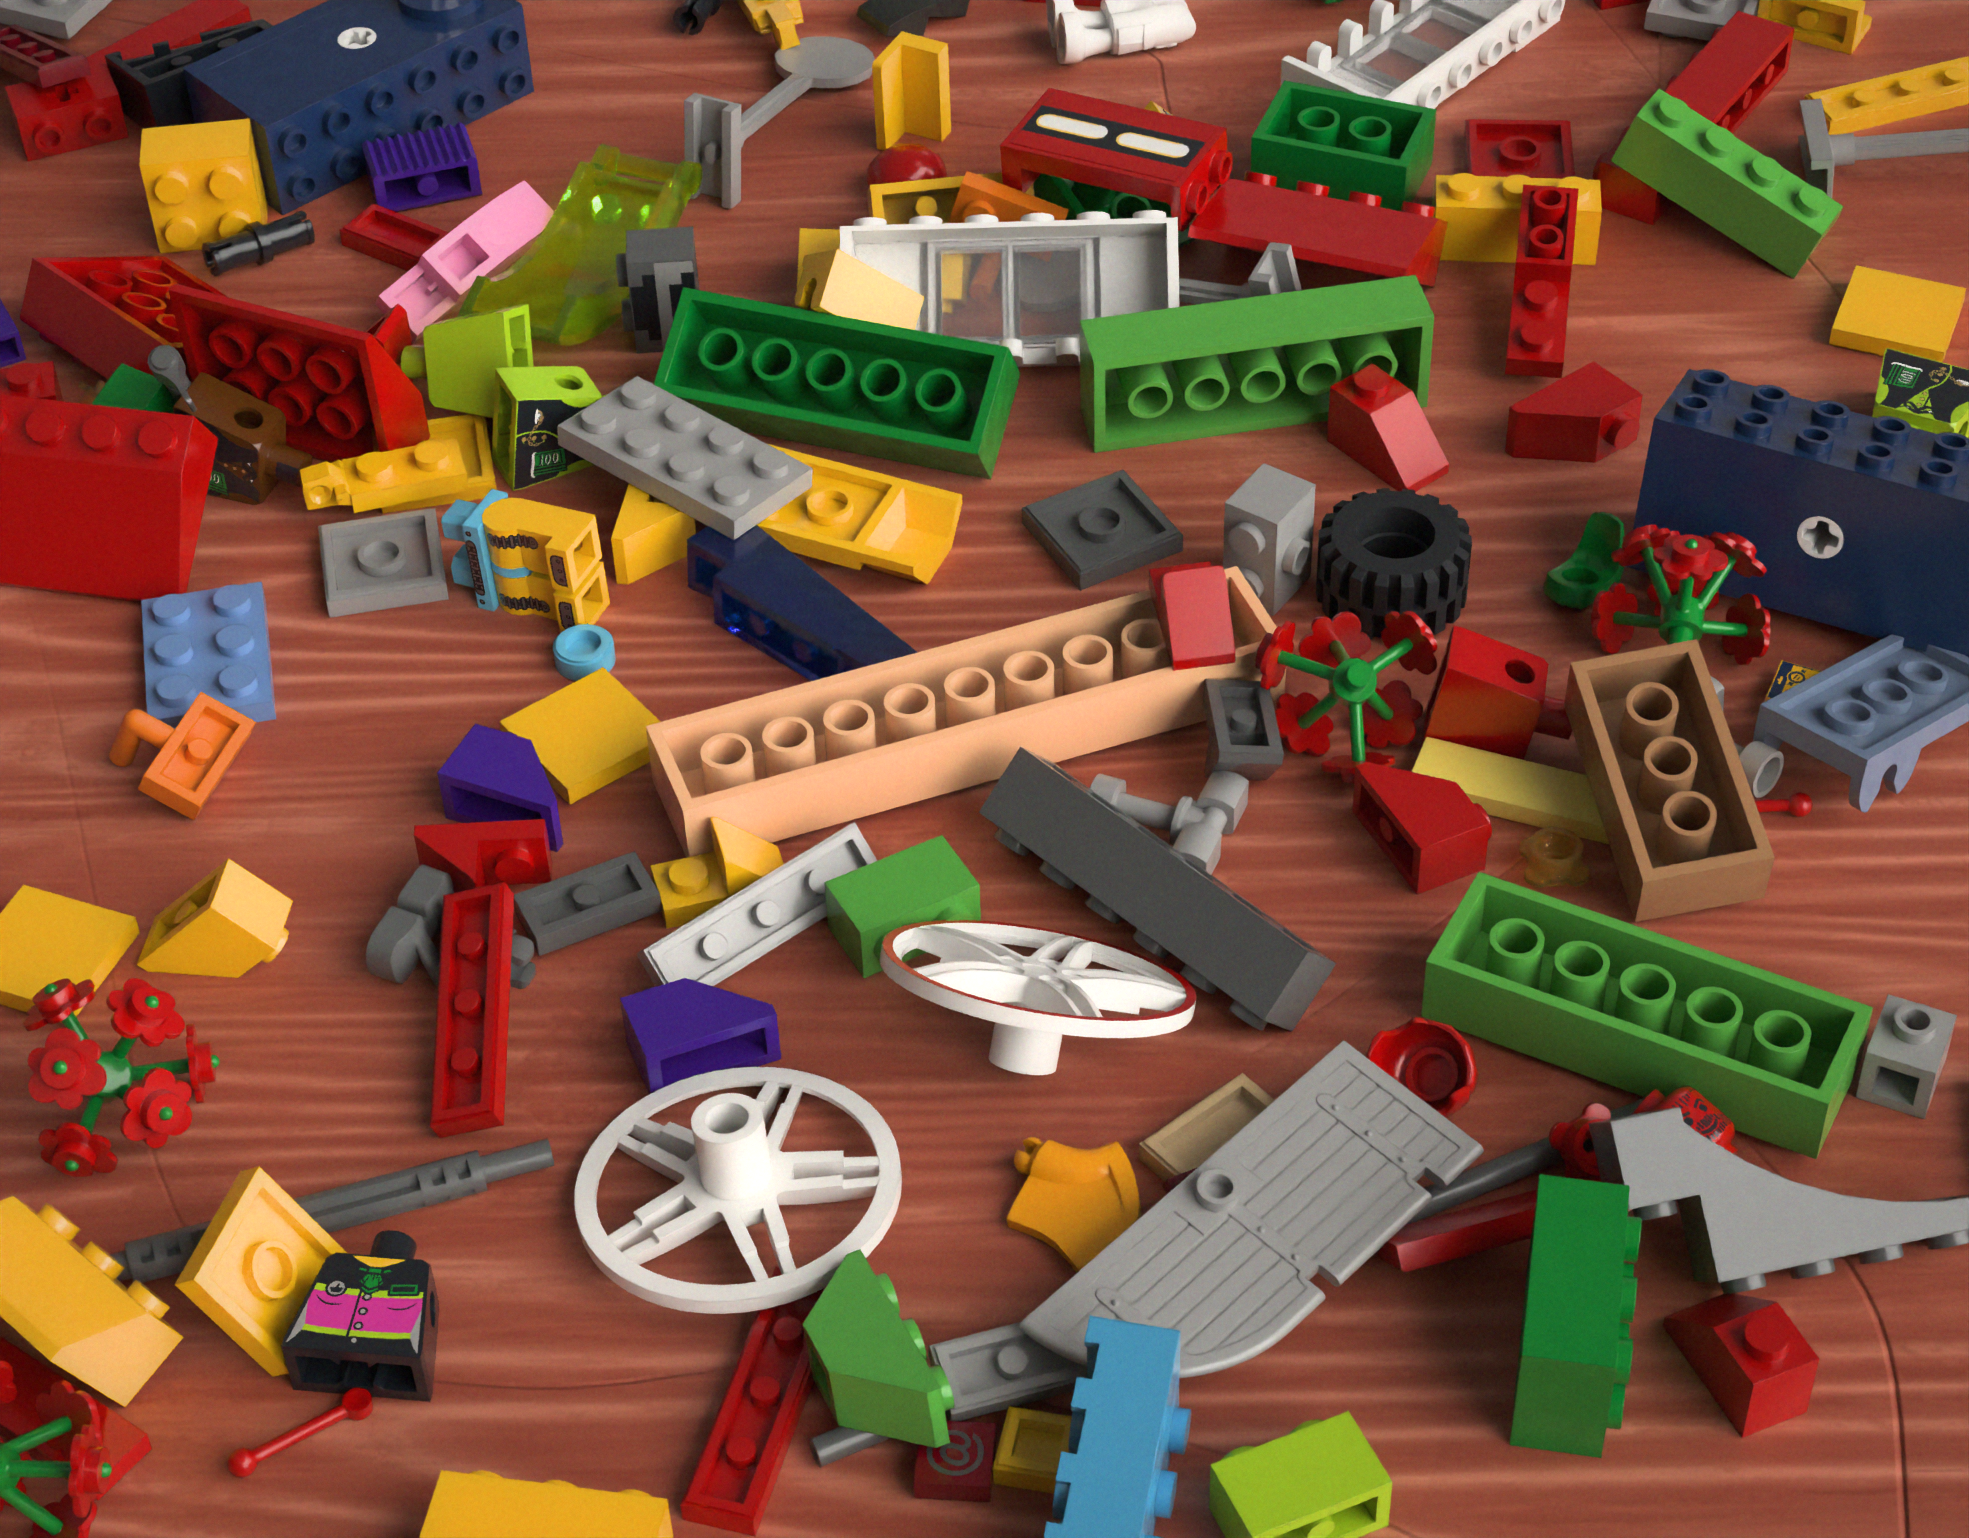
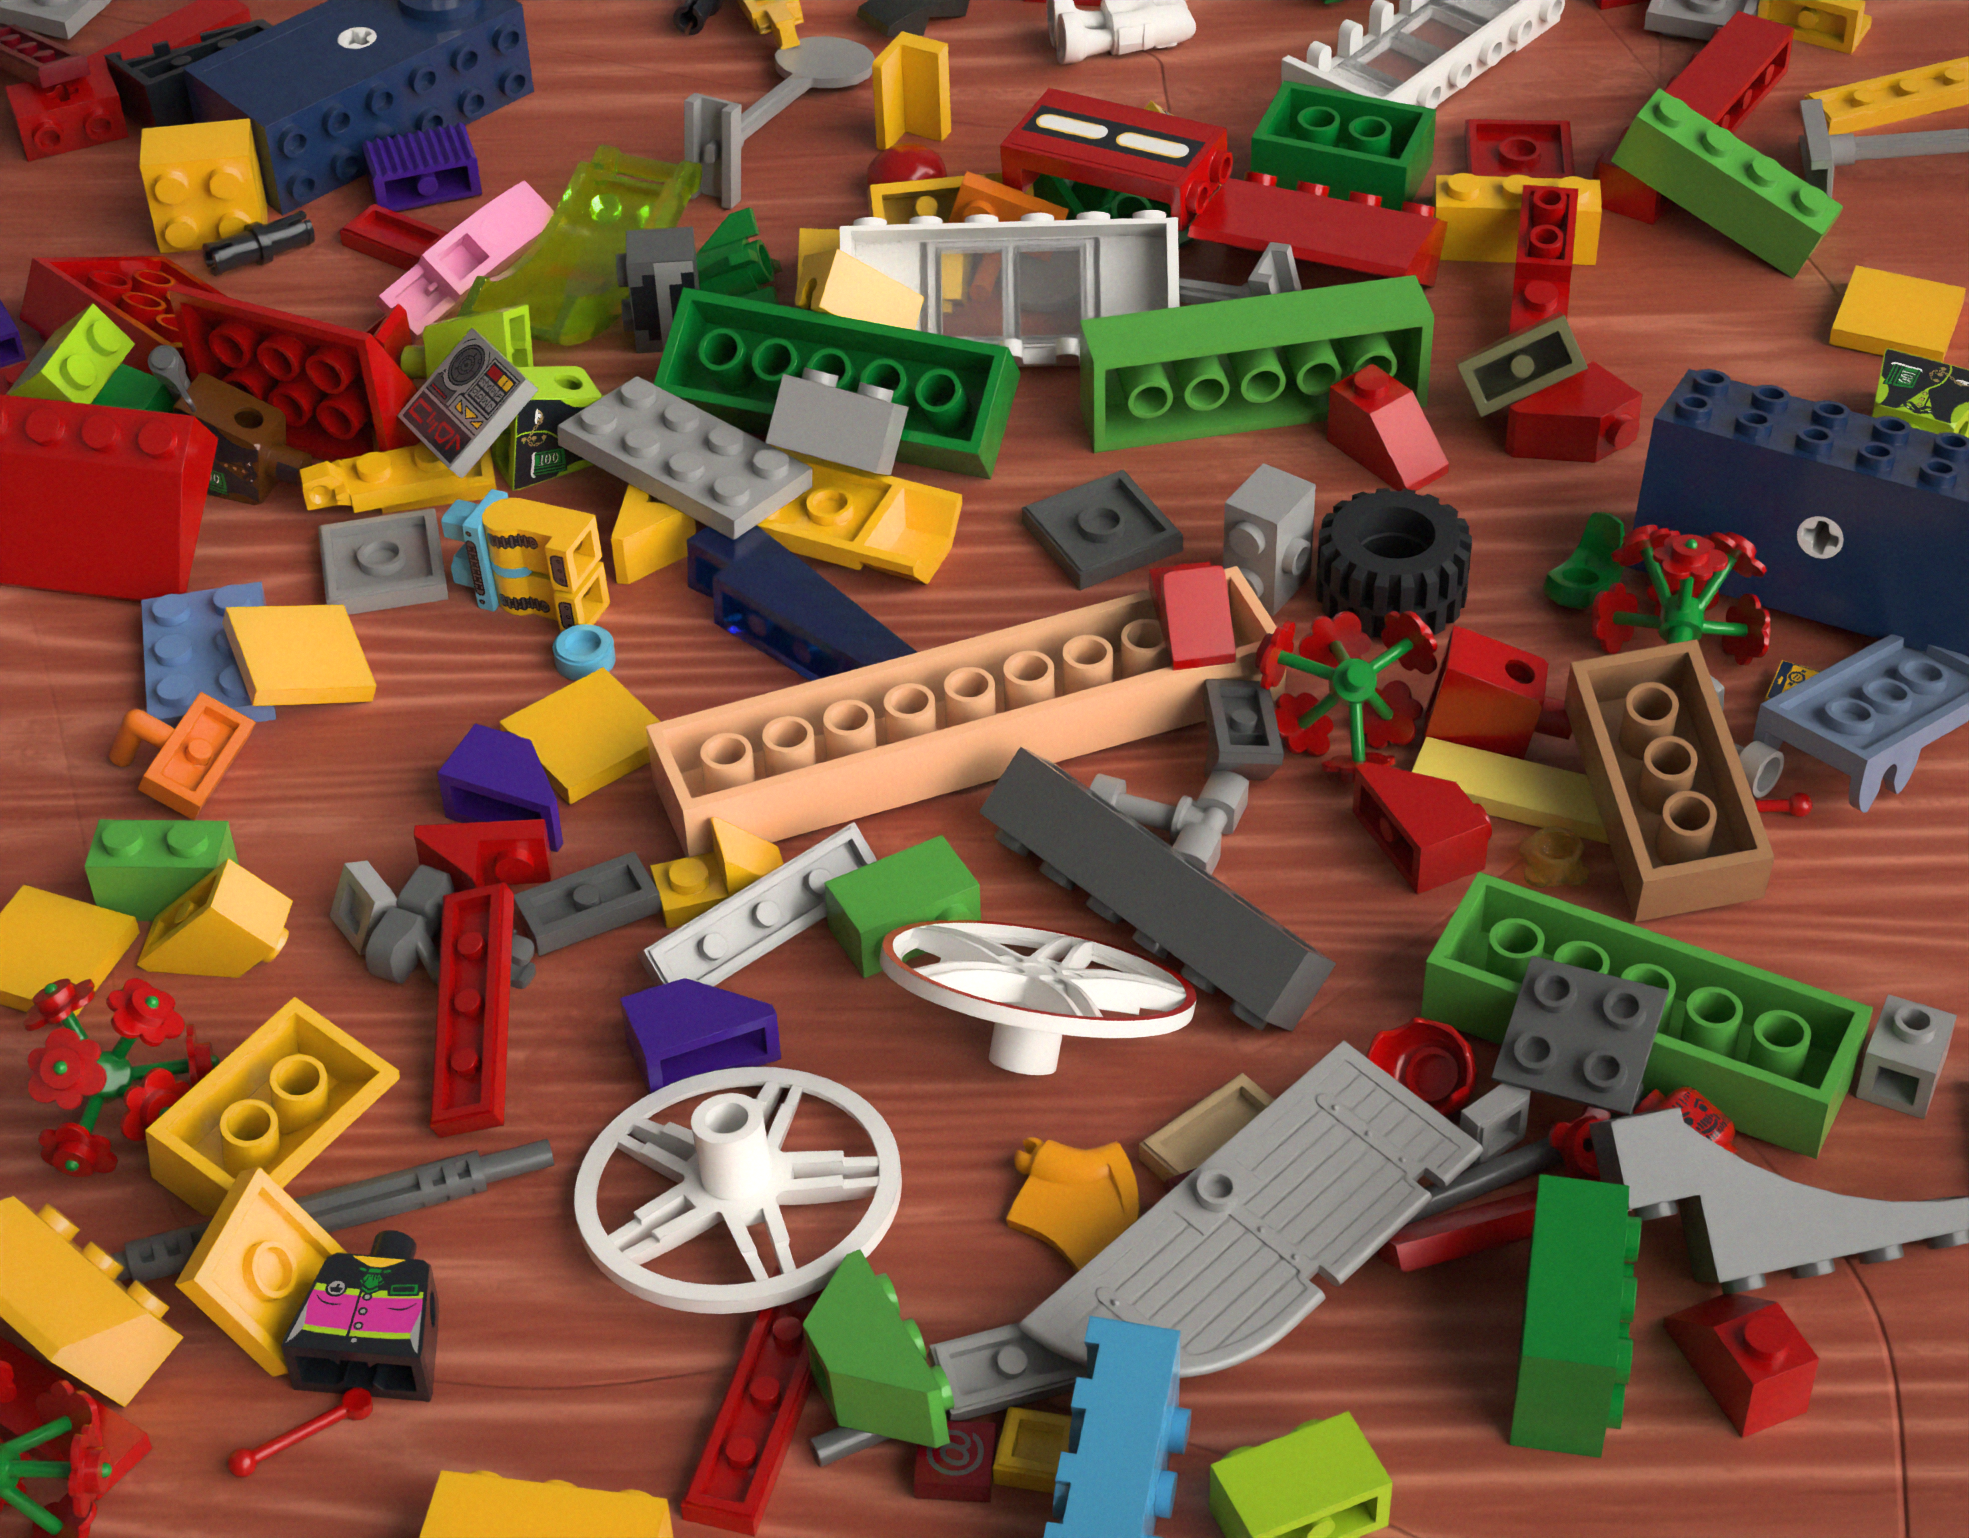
none -> lime brick [6,303,135,404]
none -> bright green brick [84,819,239,921]
none -> yellow slope [145,997,400,1216]
none -> yellow tile [222,605,376,706]
none -> light grey plate [330,861,398,955]
none -> tile [397,328,538,478]
none -> green brick [696,207,783,305]
none -> light grey brick [765,367,909,475]
none -> olive brick [1455,312,1588,417]
none -> light grey tile [1460,1083,1530,1168]
none -> dark grey hinge [1491,956,1669,1116]

